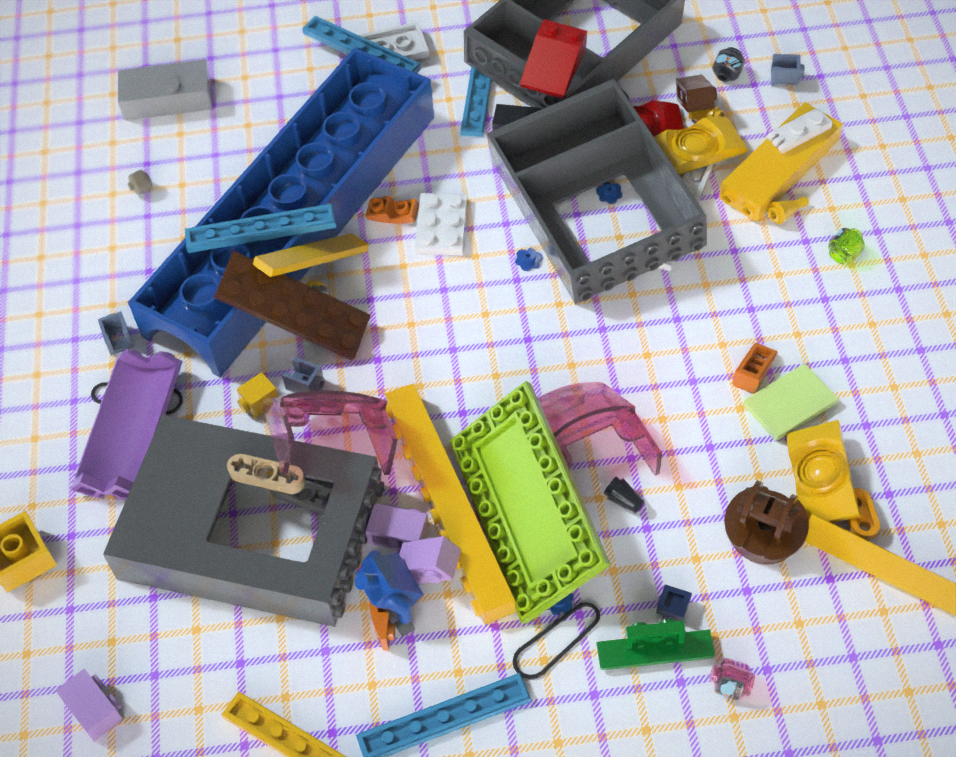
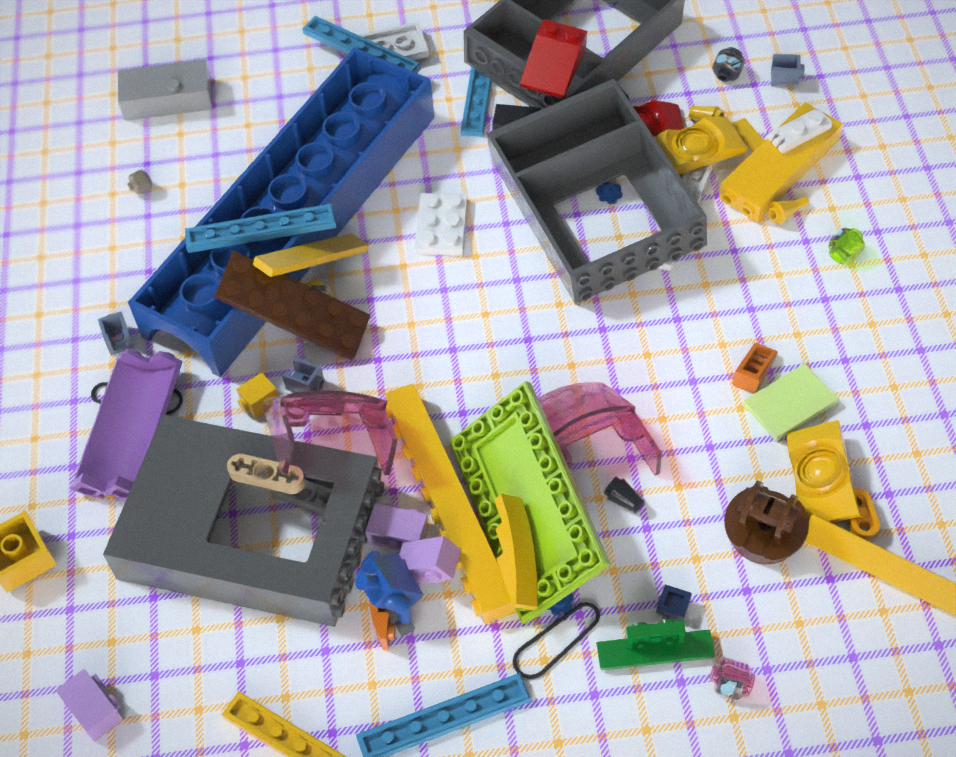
orange slope [365,195,419,224] -> none
blue plant [515,248,543,271] -> none
reddish brown brick [675,74,717,112] -> none
none -> yellow slope [495,494,538,610]
none -> yellow sticker [732,118,765,152]

